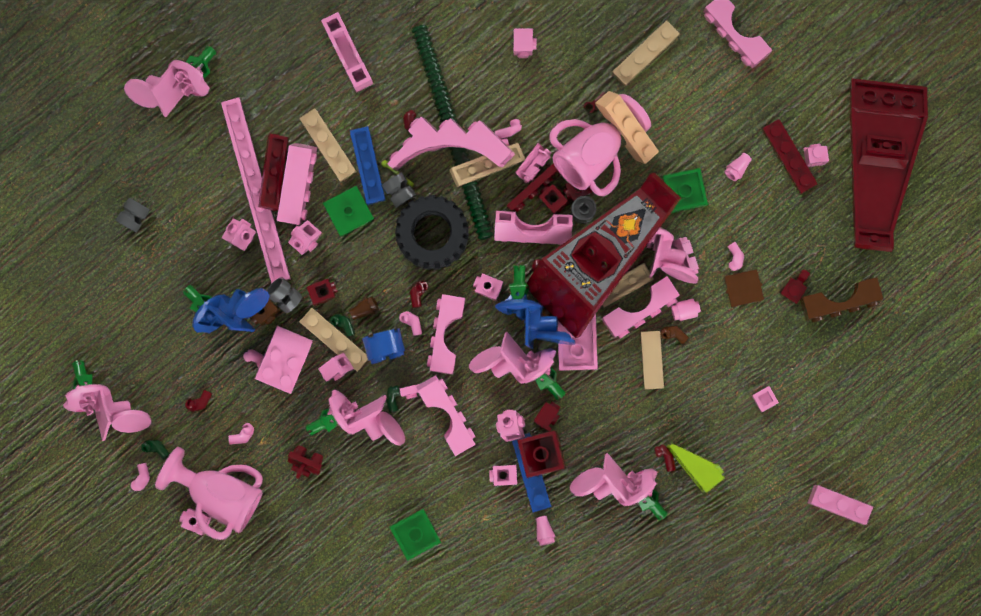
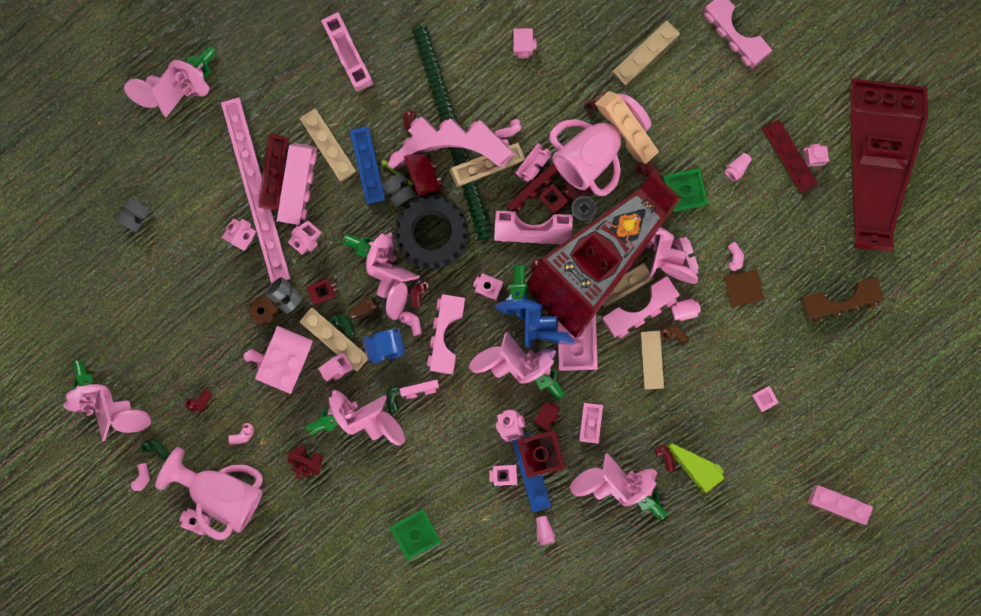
blue piece [183,285,270,334] -> none
green plate [323,185,374,237] -> none
bright pink arch [416,375,476,456] -> none
dark red plate [780,269,810,304] -> none
none -> bright pink piece [342,232,420,320]
none -> dark red slope [404,155,443,197]
none -> bright pink plate [579,403,603,444]
none -> dark red arm [636,163,663,179]

